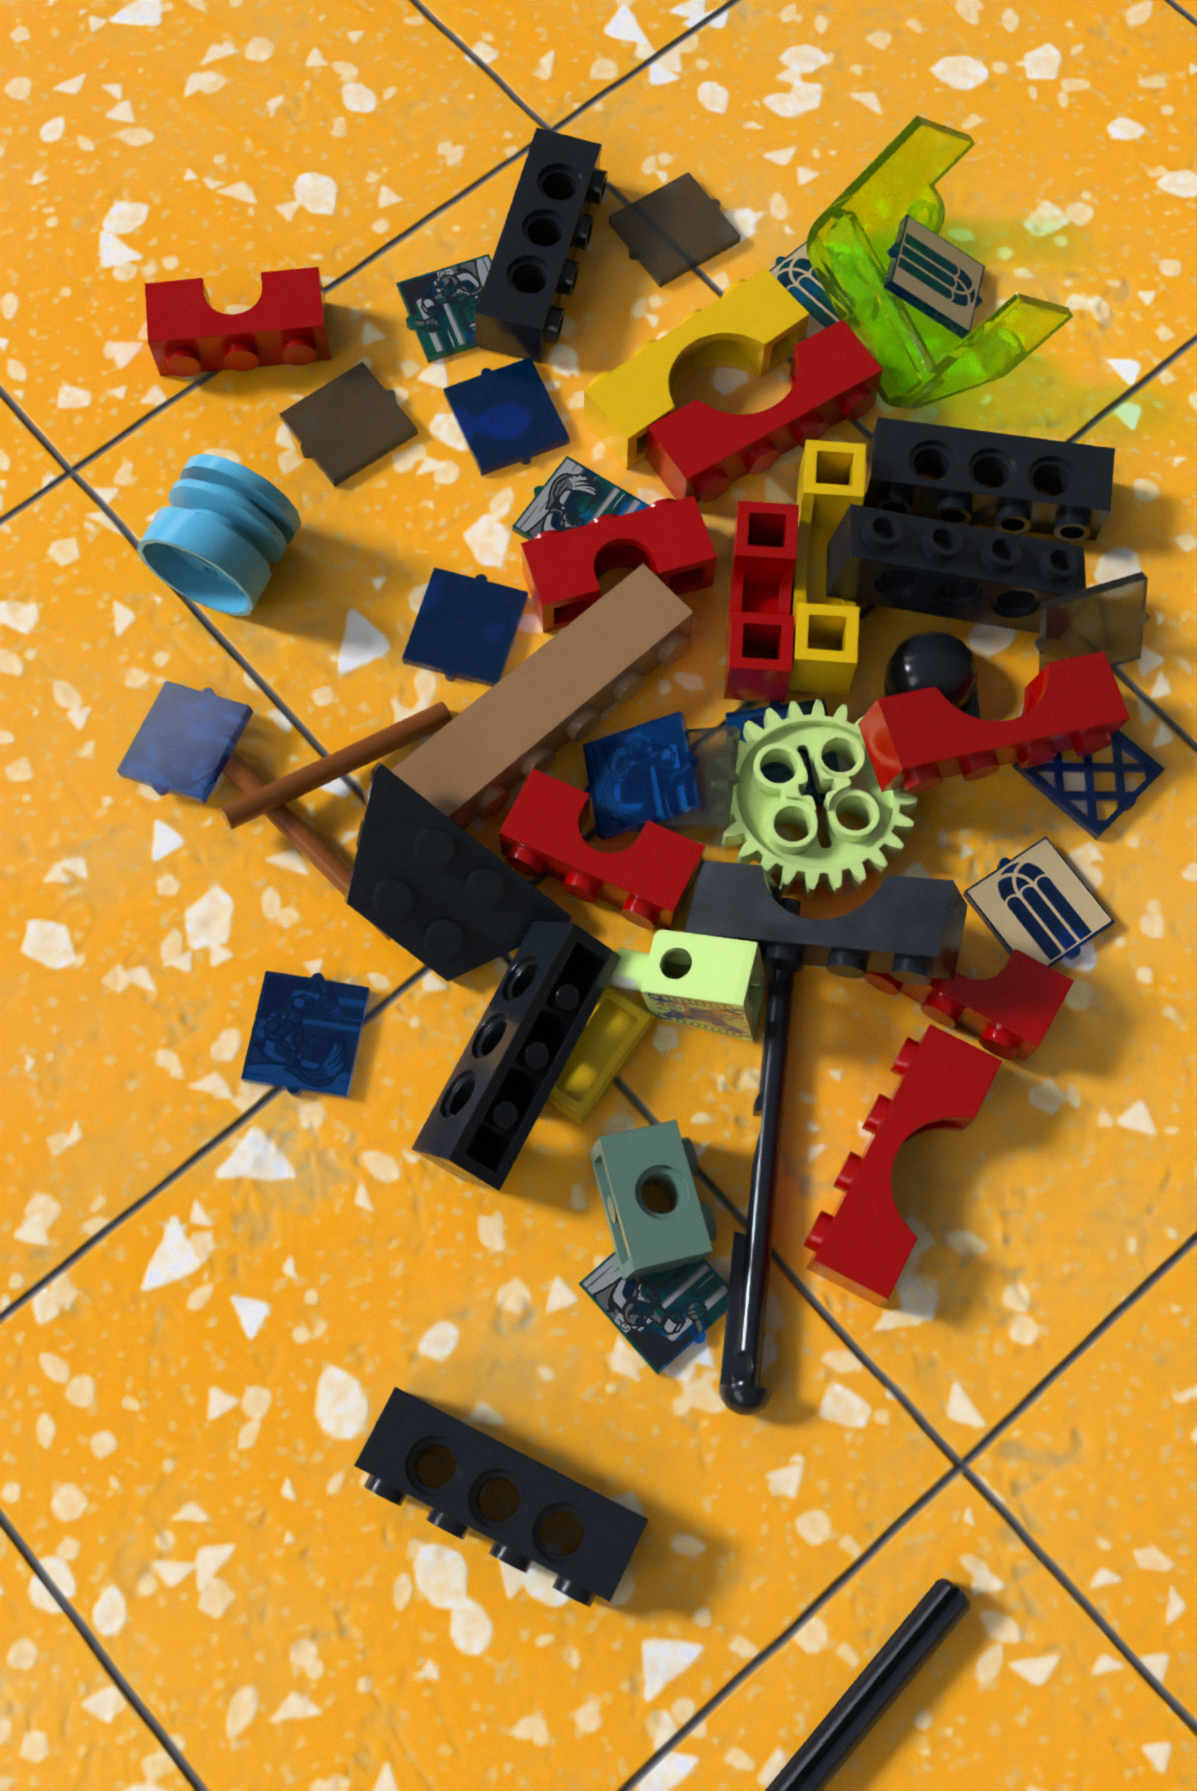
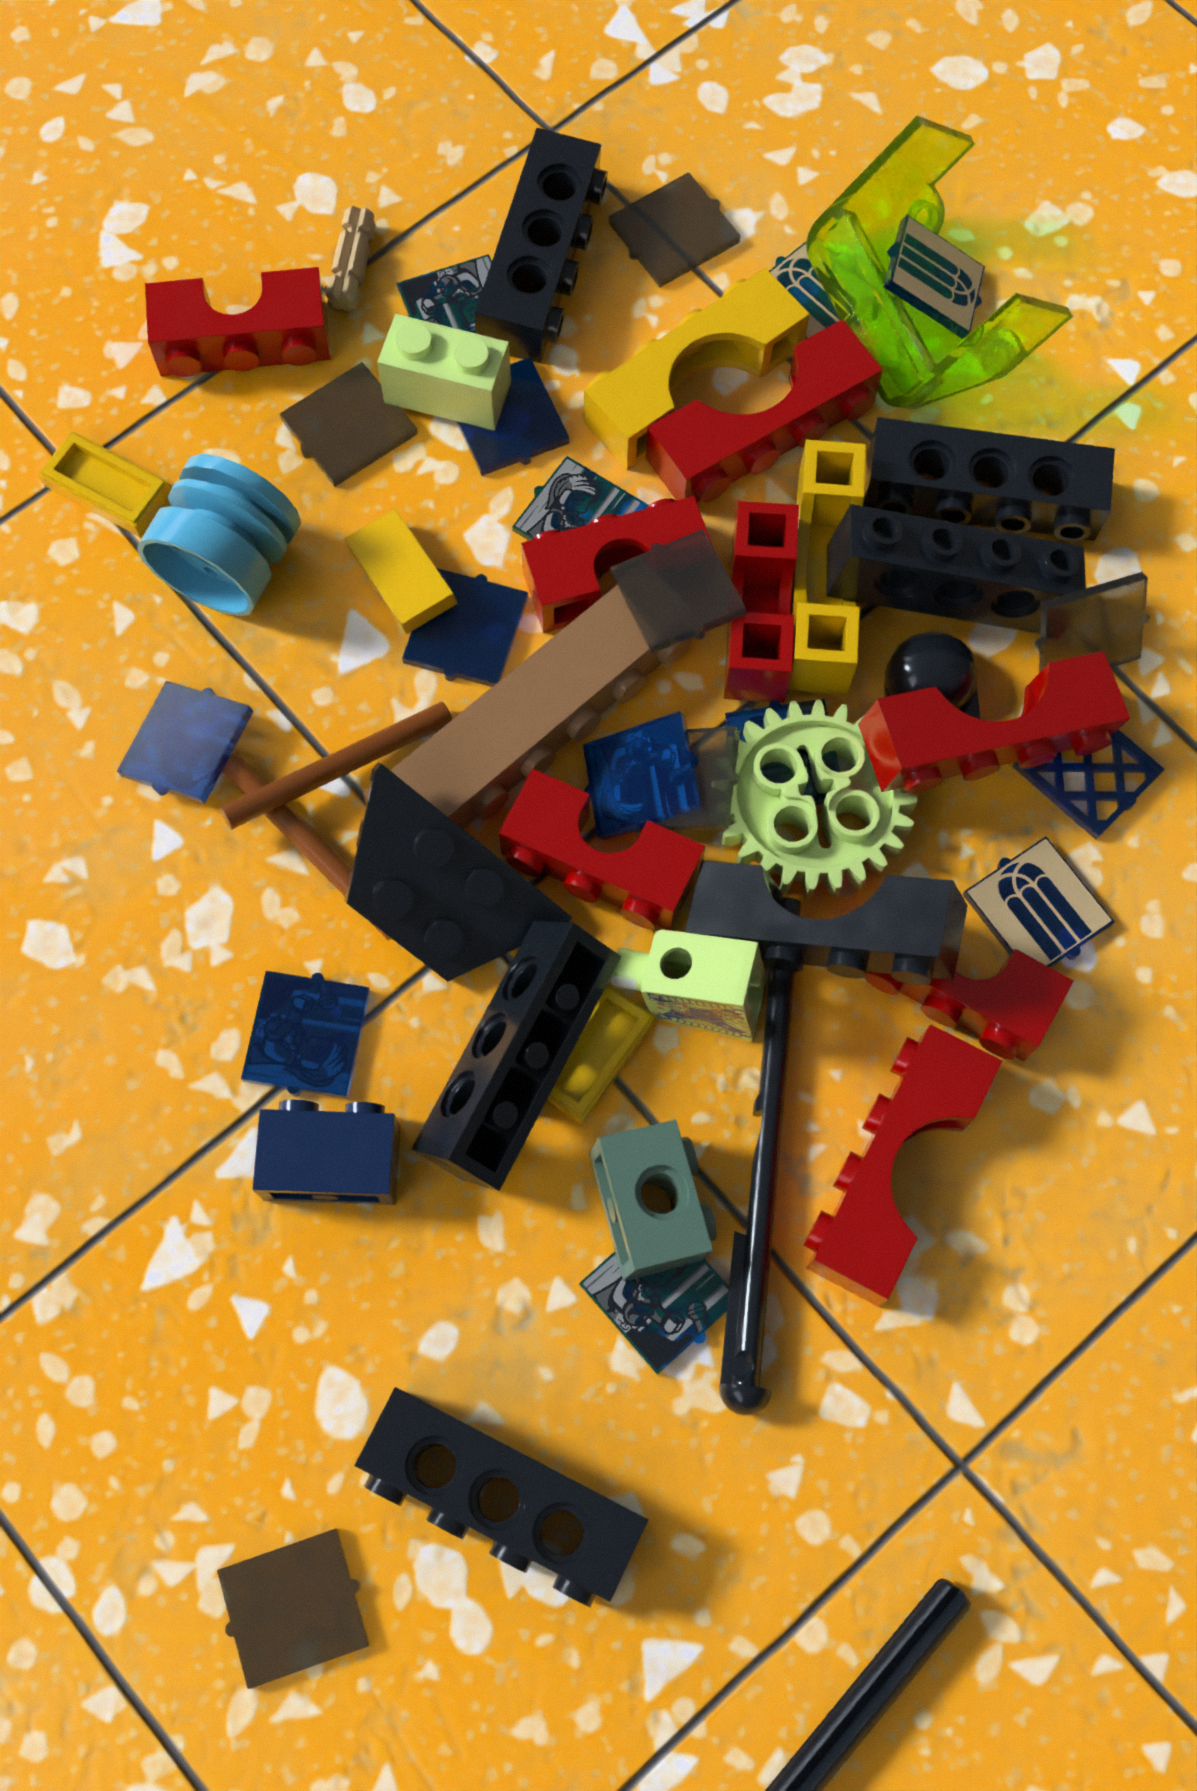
none -> yellow tile [38,430,171,537]
none -> clear smoke piece [217,1528,370,1689]
none -> dark blue brick [252,1100,401,1205]
none -> tan axle [326,206,376,312]
none -> yellow tile [344,508,457,635]
none -> yellowish green brick [377,314,511,431]
none -> clear smoke piece [610,529,747,654]

